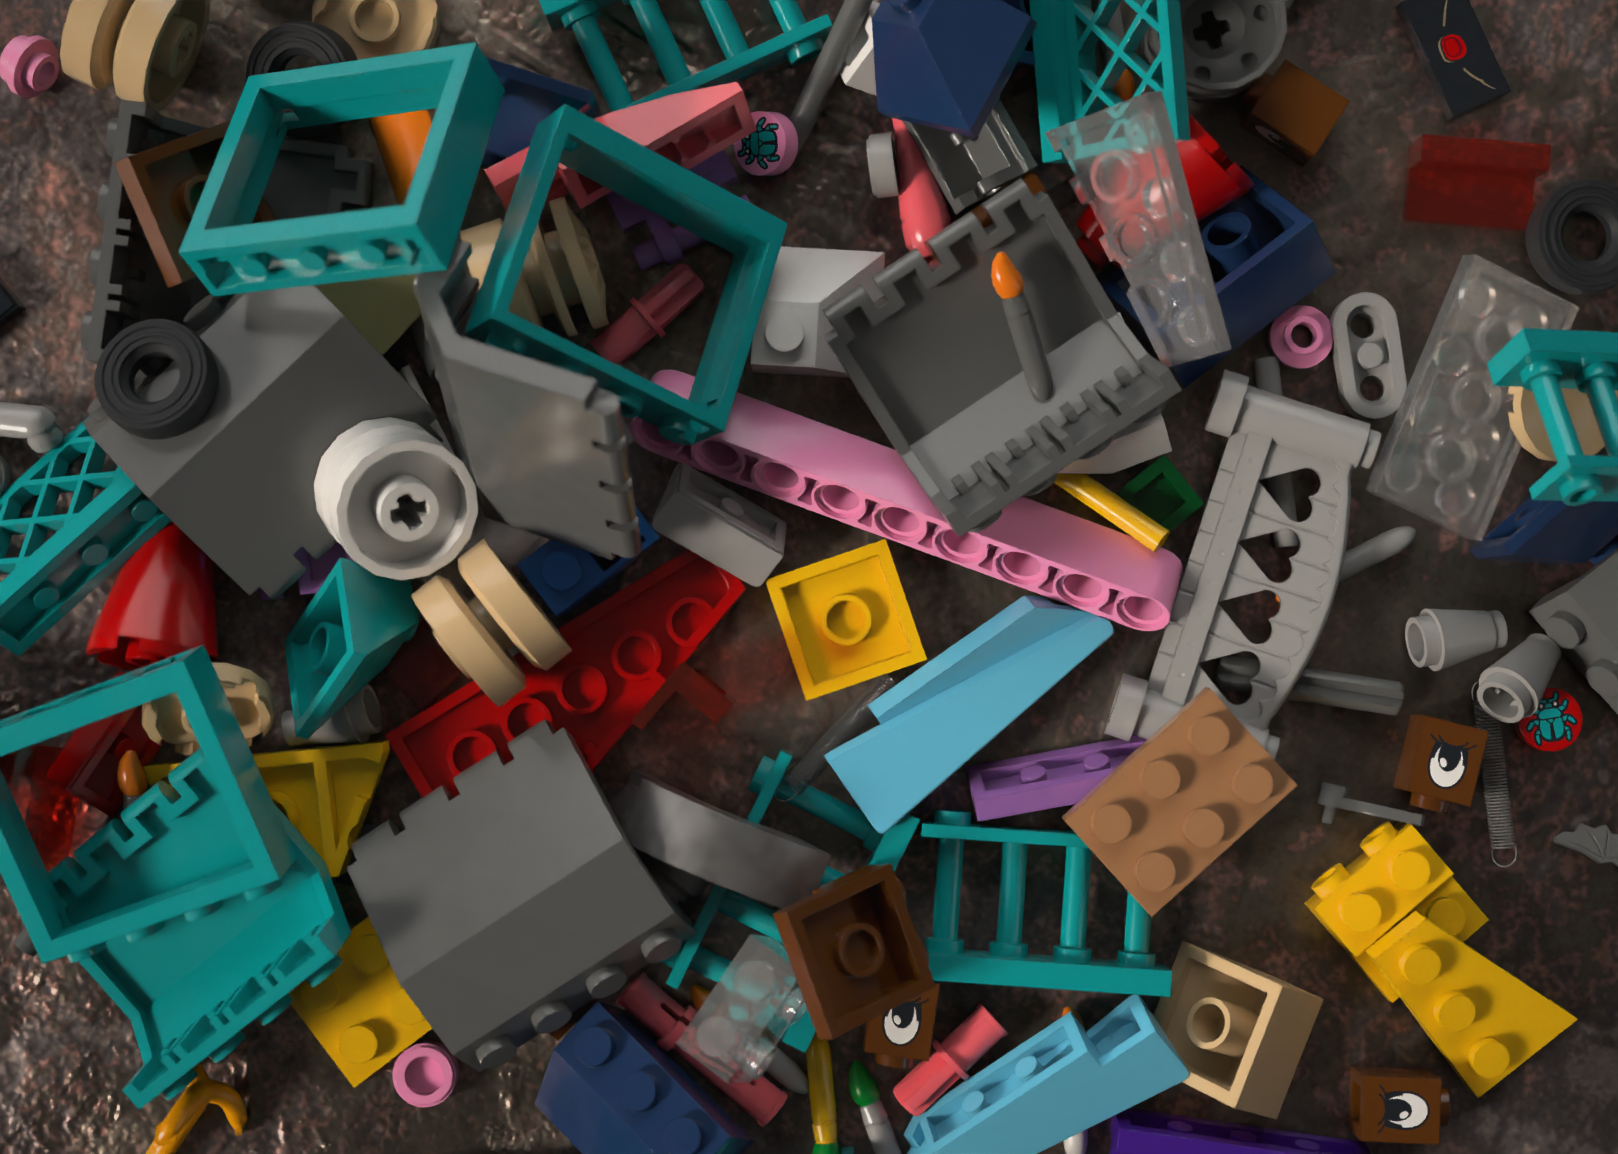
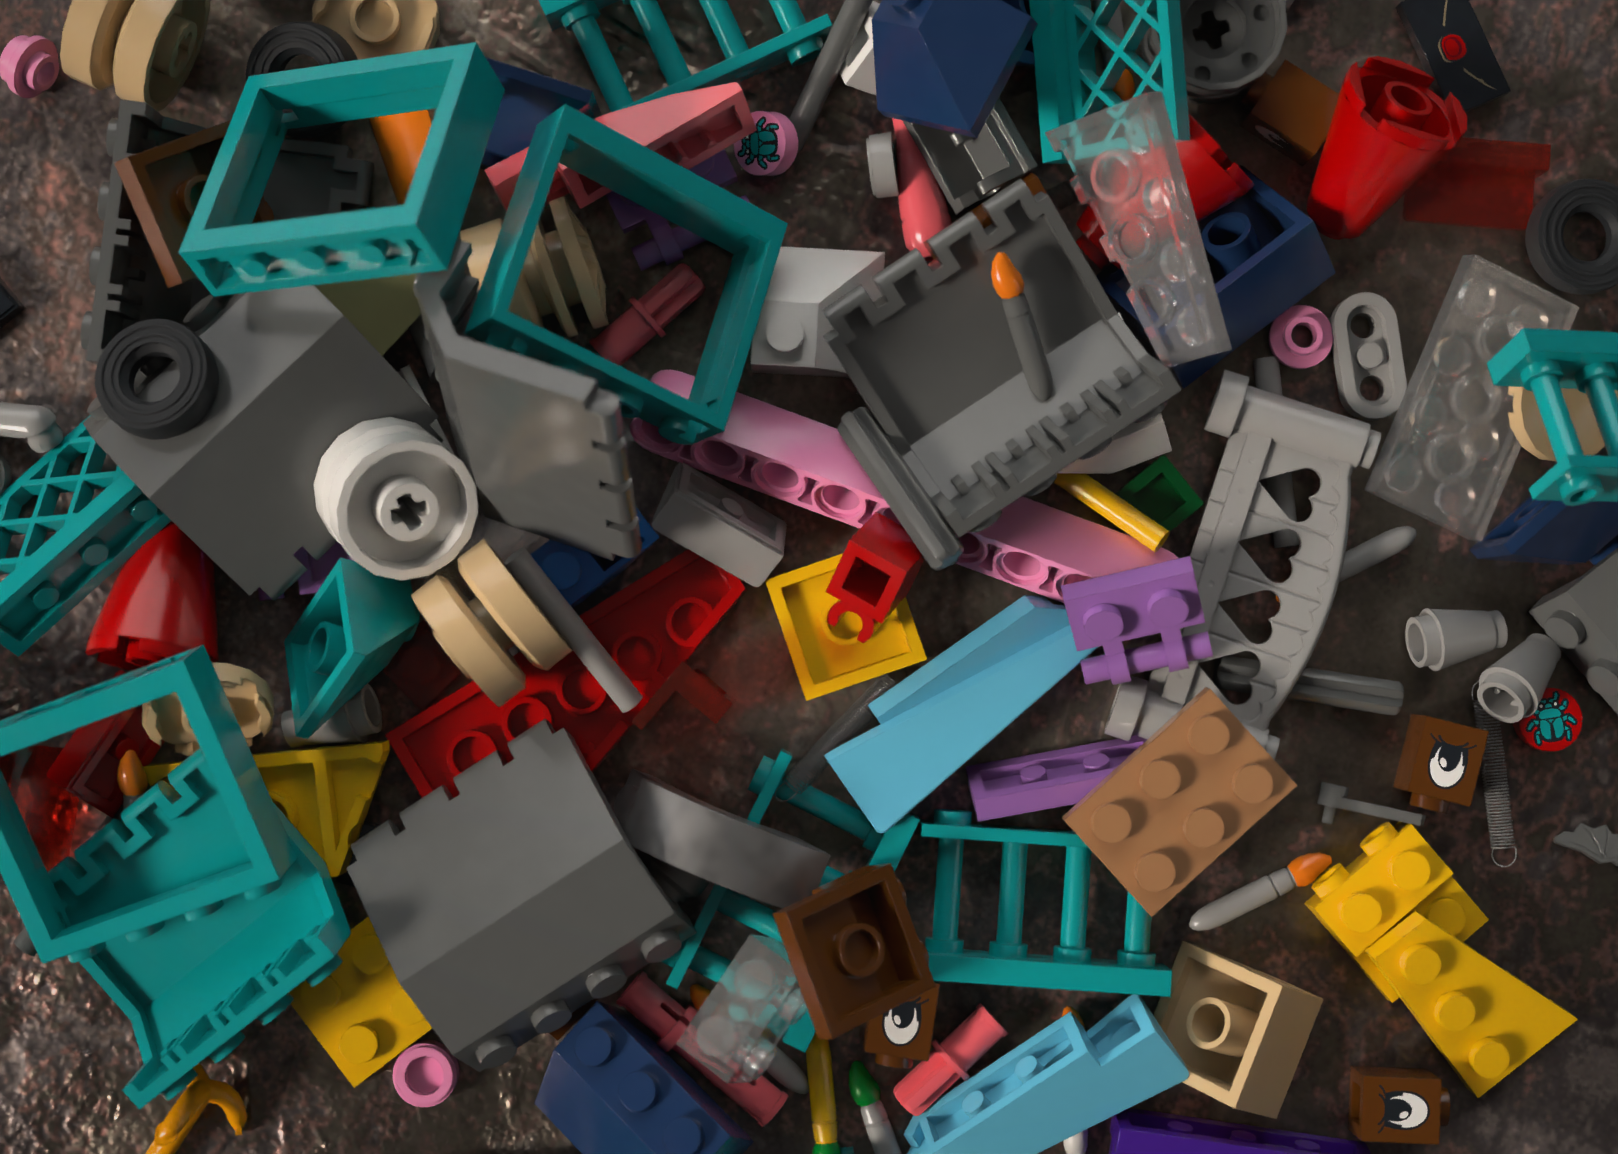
none -> light grey bar [504,547,643,712]
none -> red brick [825,512,925,643]
none -> dark grey axle [838,406,964,571]
none -> medium lavender plate [1061,556,1213,685]
none -> light grey piece [1189,852,1332,931]
none -> red cone [1306,56,1468,240]

